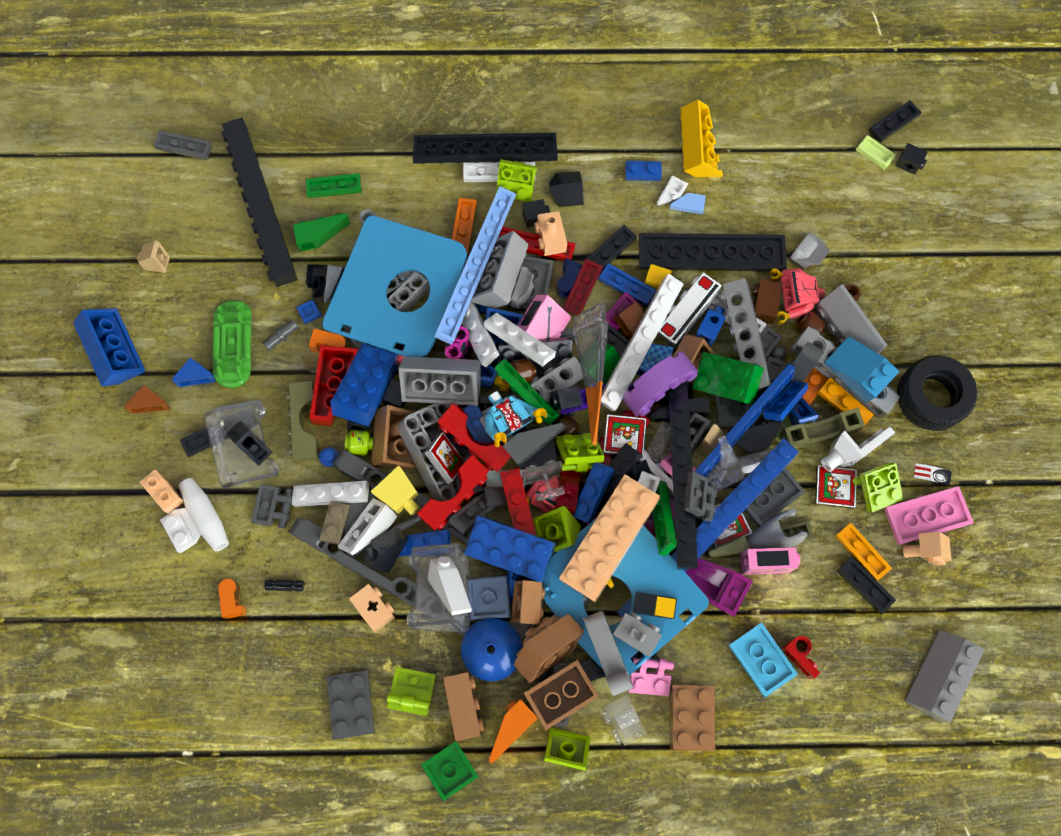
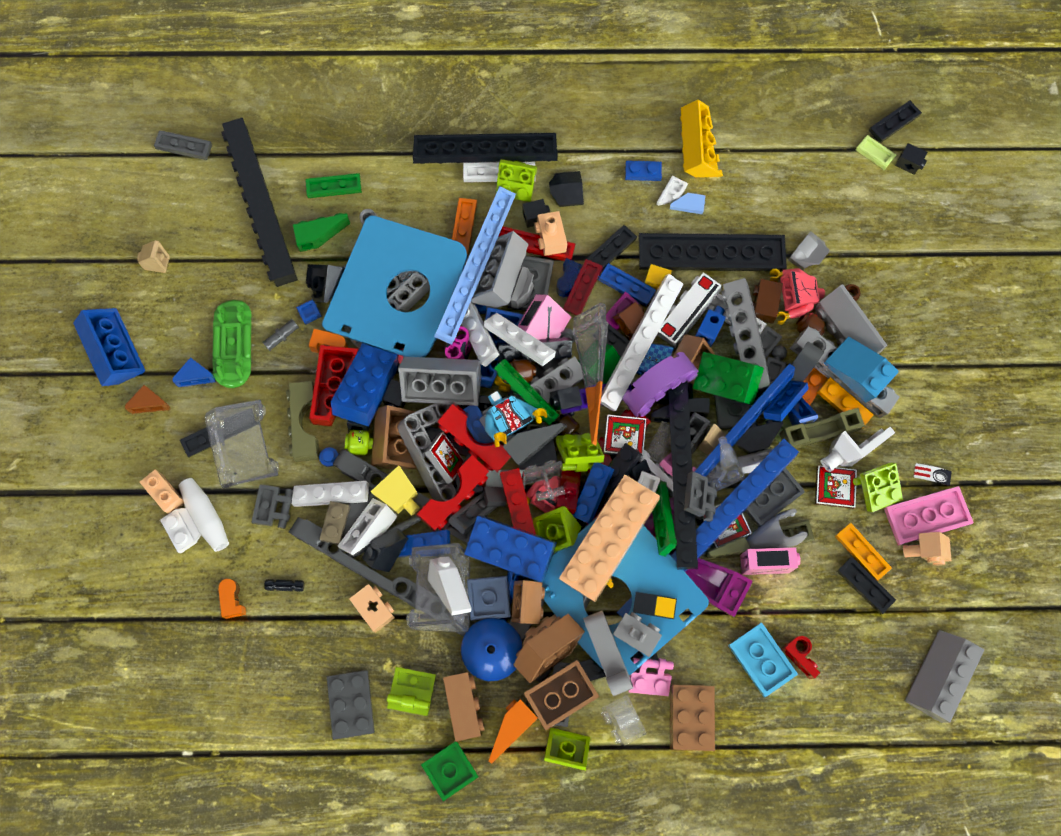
black slope [226,420,273,466] -> none
black tyre [897,355,978,431] -> none

